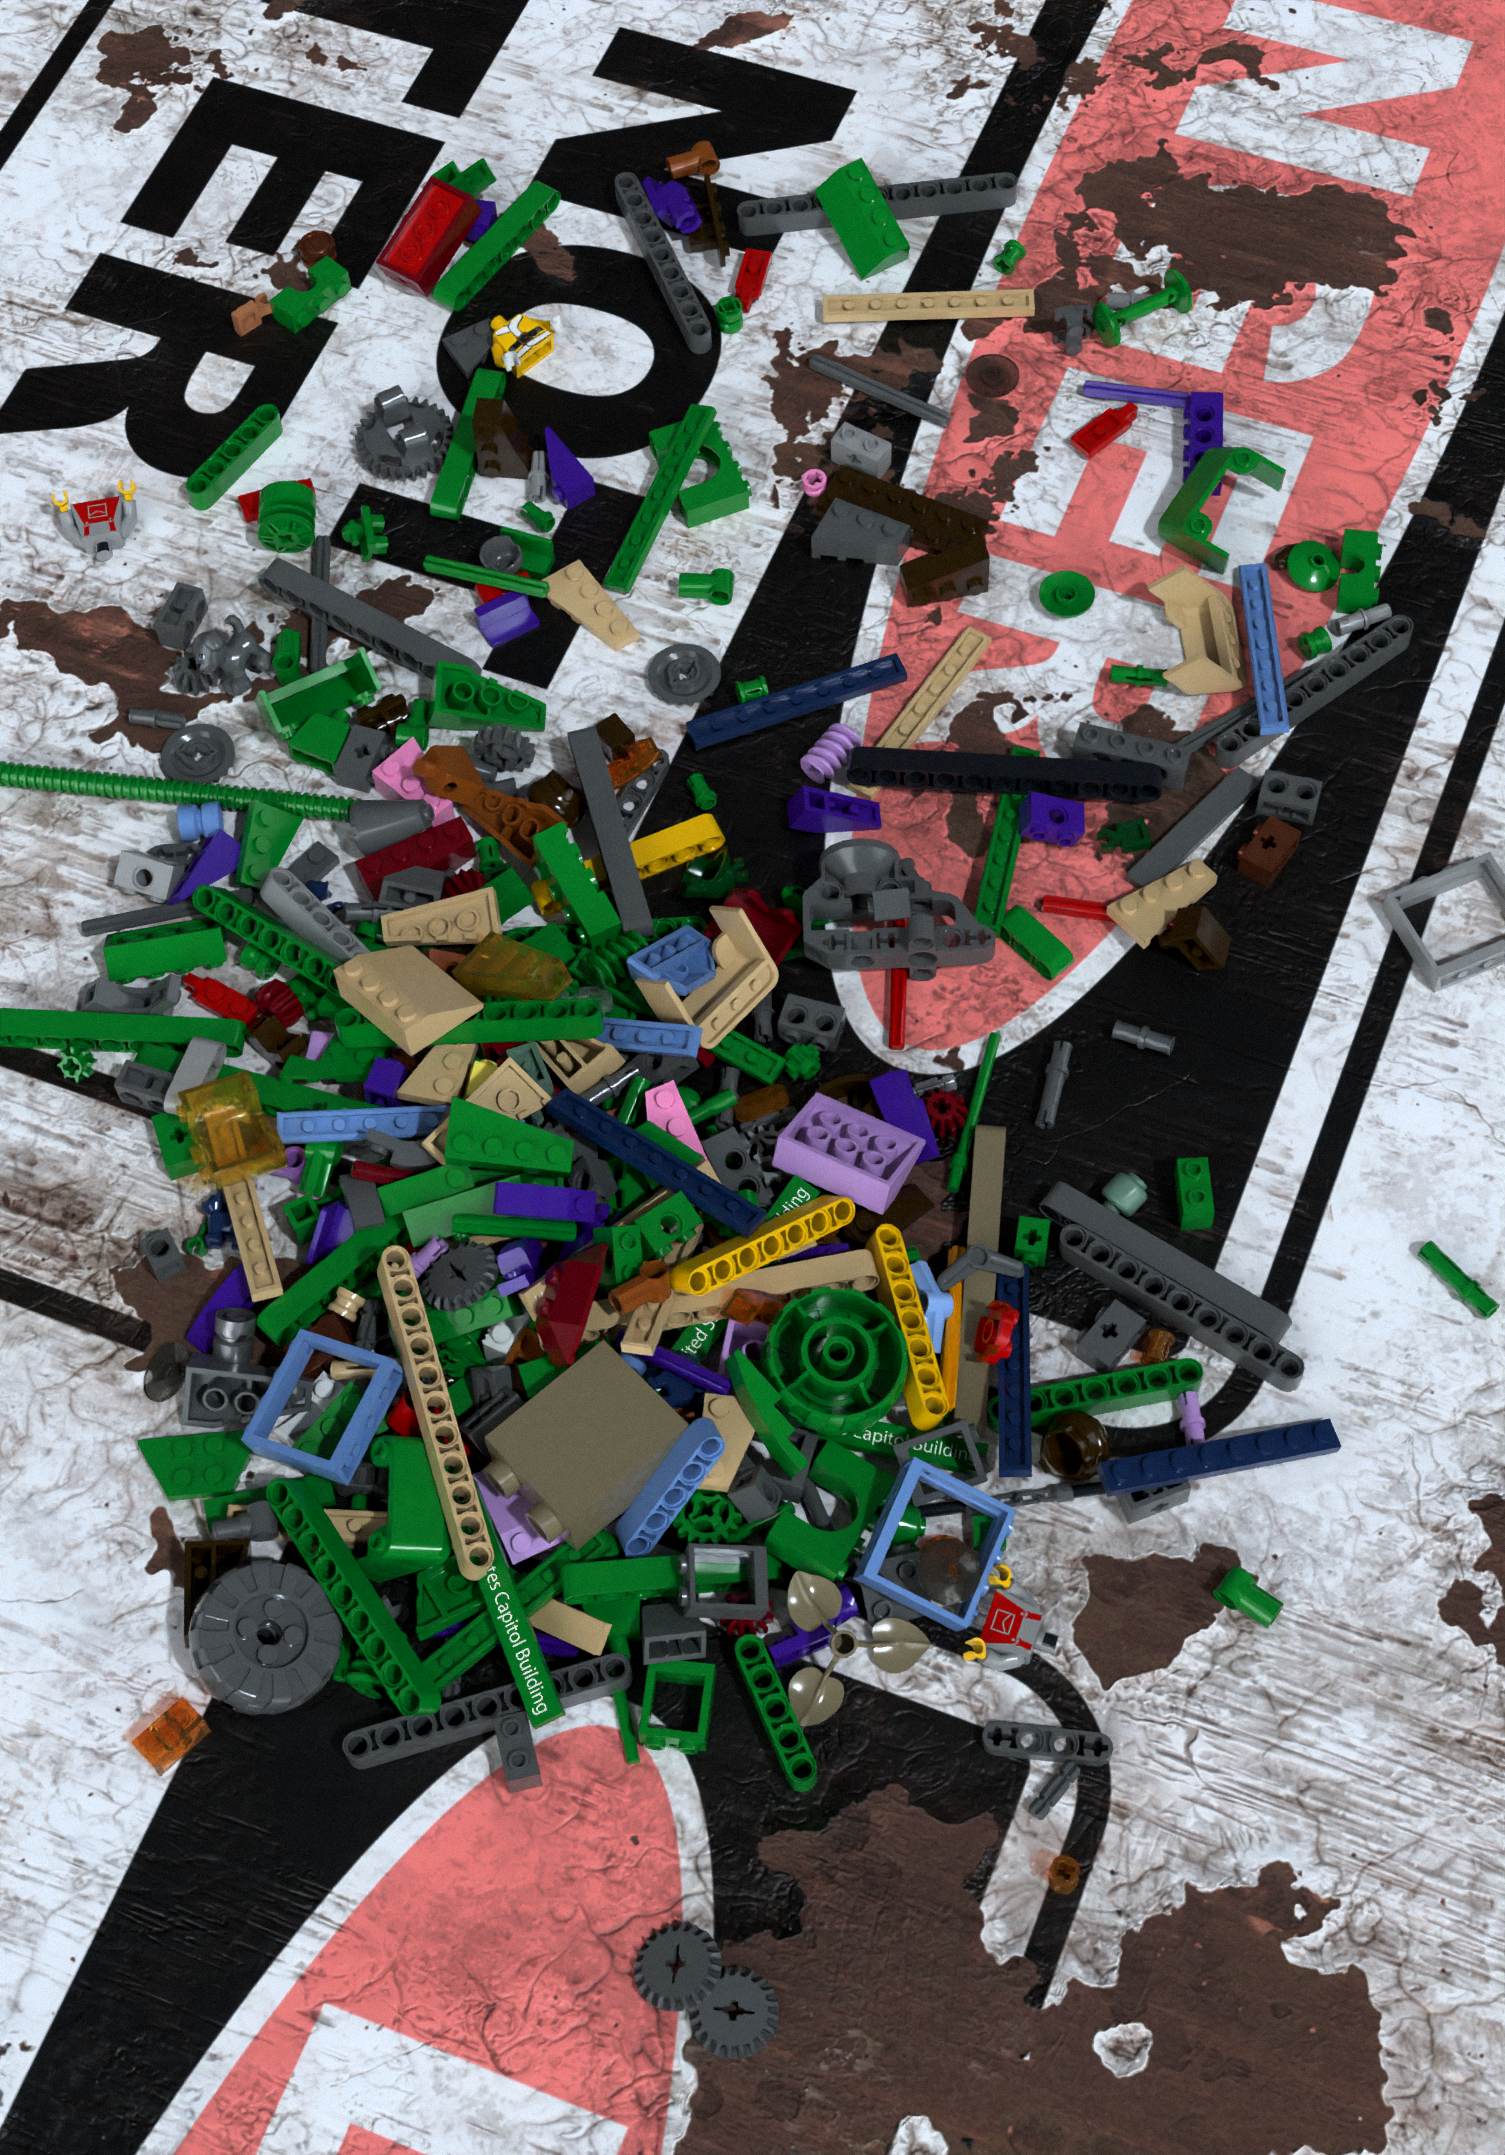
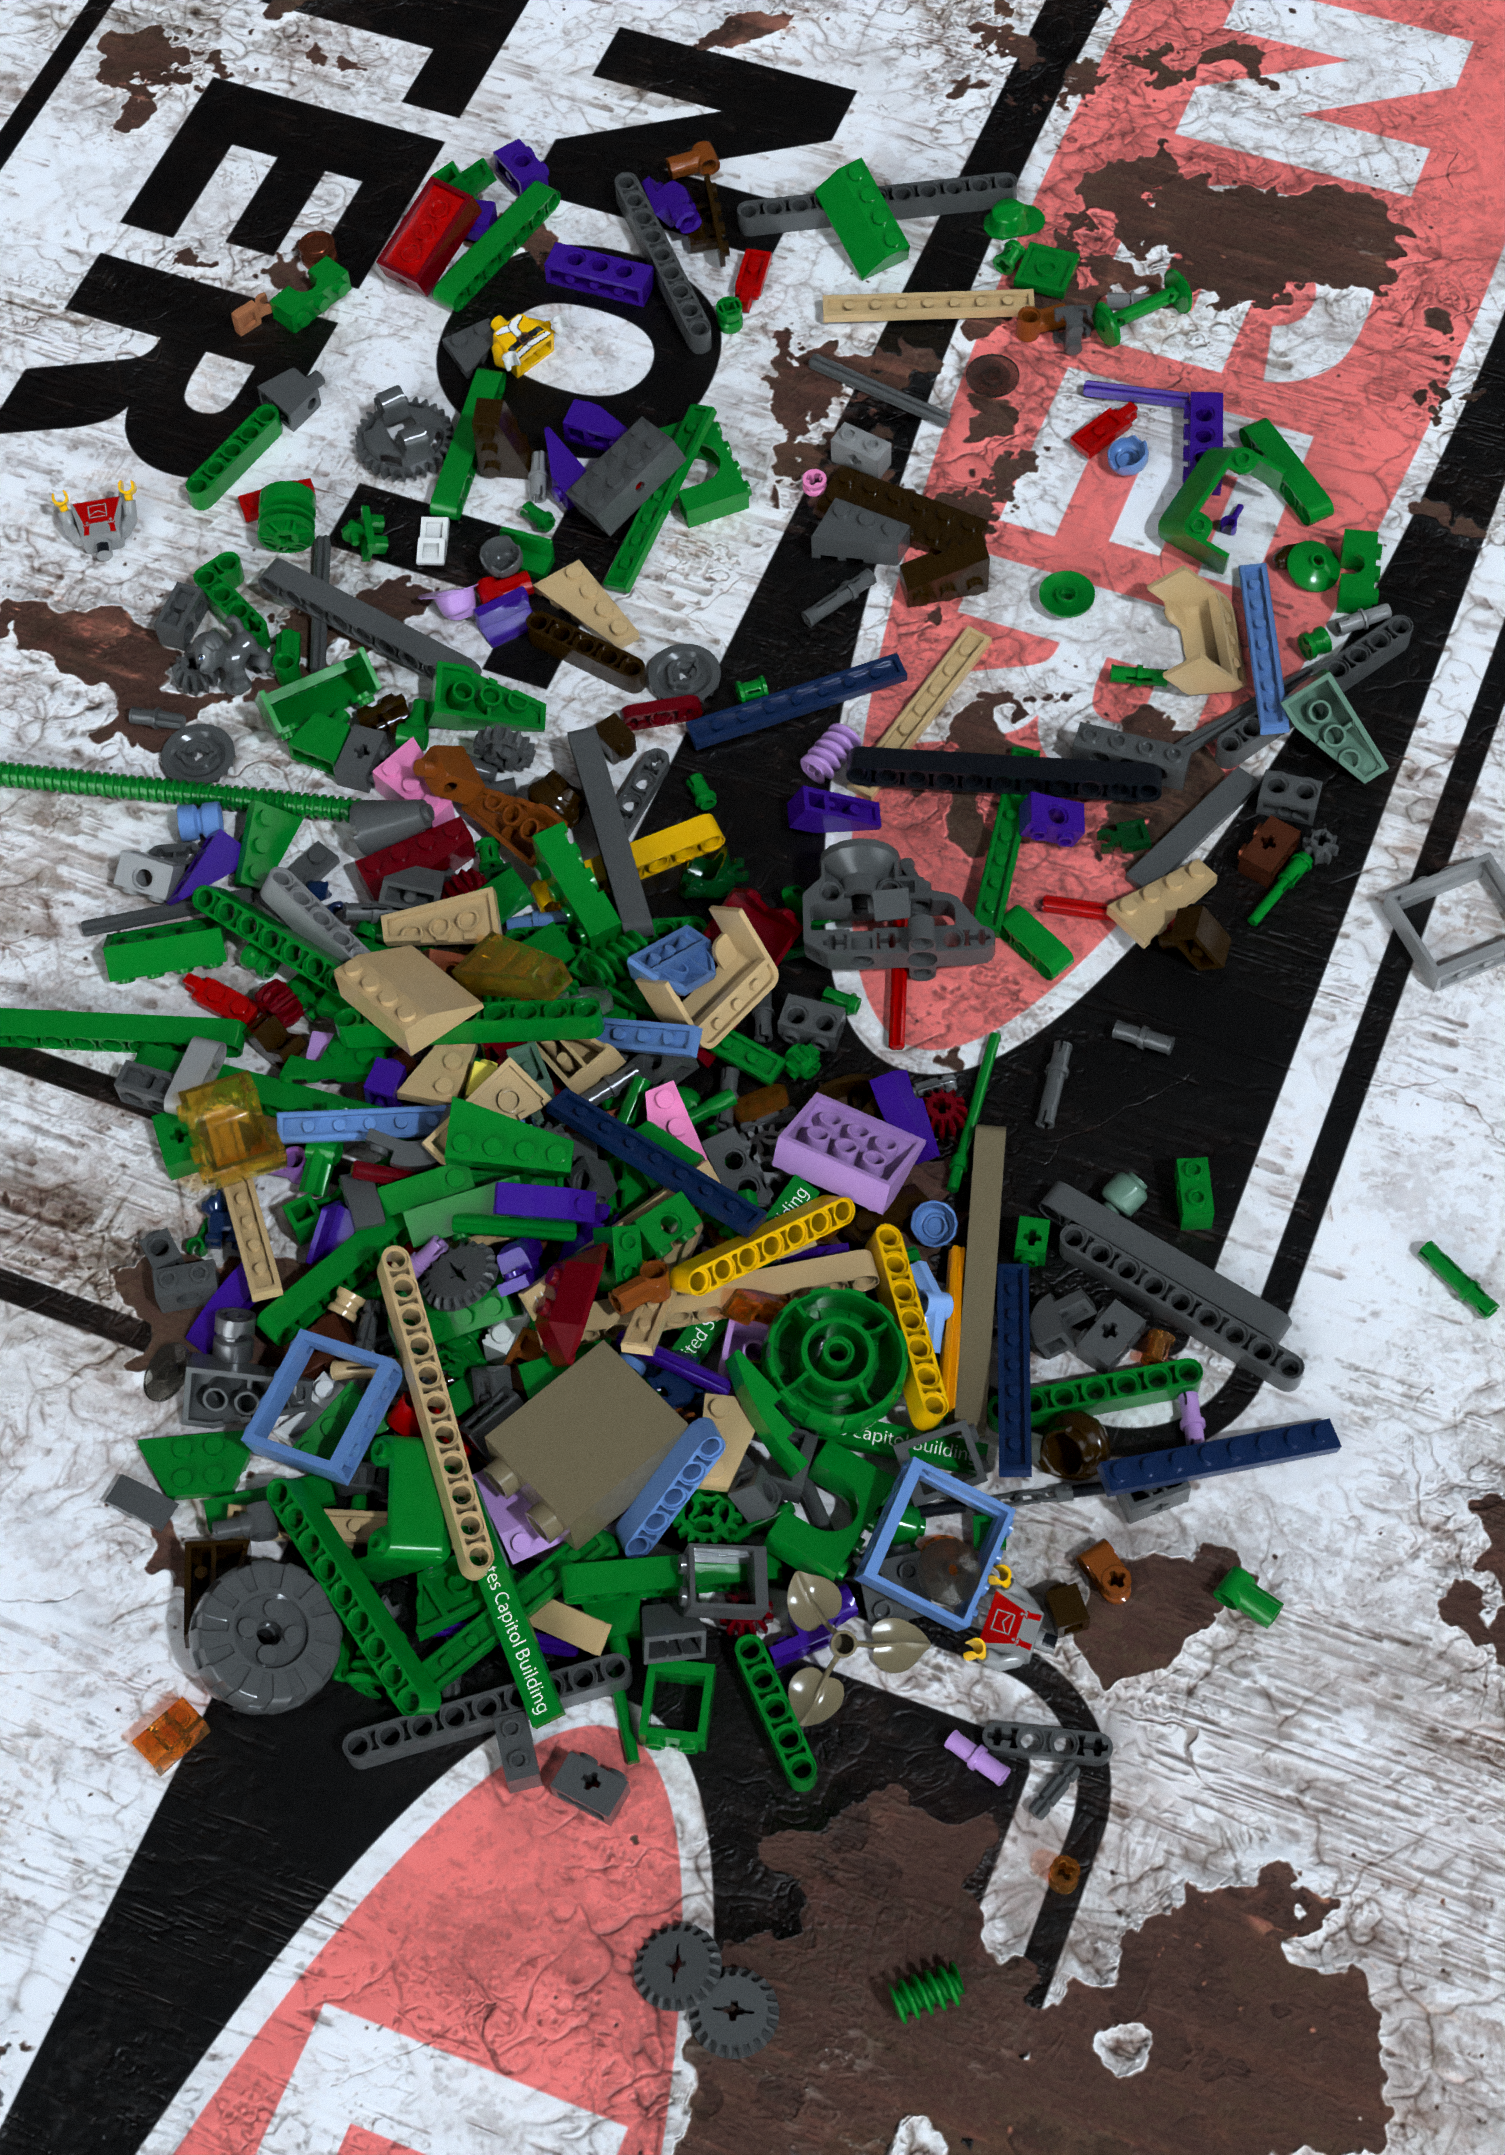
green gear [57,1043,97,1083] -> none
dark grey arch [80,974,182,1016] -> none
green axle [423,555,550,598] -> none
clear orange slope [607,737,661,790] -> none
green piece [678,568,735,606] -> none
dark grey piece [937,1244,1024,1291] -> none
red plate [974,1300,1019,1365] -> none
none -> dark grey slope [104,1474,179,1533]
none -> dark grey brick [152,1259,222,1313]
none -> green beam [193,551,271,650]
none -> dark grey torso [257,368,325,432]
none -> white slope [416,517,450,566]
none -> lavender piece [418,584,479,620]
none -> dark purple brick [493,139,549,197]
none -> medium blue pin [506,910,567,930]
none -> dark brown beam [526,611,647,694]
none -> dark purple brick [544,242,655,307]
none -> dark grey brick [550,1751,631,1826]
none -> dark purple slope [563,399,628,451]
none -> dark grey brick [565,417,687,536]
none -> dark red beam [619,695,703,731]
none -> dark grey pin [801,568,877,628]
none -> green pin [821,986,861,1016]
none -> green piece [887,1960,965,2025]
none -> medium blue hair [910,1200,958,1248]
none -> lavender pin [944,1730,1011,1786]
none -> green piece [983,198,1045,240]
none -> green plate [1013,242,1080,300]
none -> dark orange piece [1016,303,1066,342]
none -> dark grey brick [1030,1288,1097,1360]
none -> dark brown brick [1044,1582,1090,1639]
none -> dark orange piece [1076,1538,1132,1605]
none -> medium blue hair [1107,435,1149,476]
none -> dark purple hand [1220,504,1244,535]
none -> green beam [1239,418,1334,527]
none -> green pin [1247,851,1313,926]
none -> sand green wedge [1280,669,1389,784]
none -> dark grey gear [1302,828,1339,865]

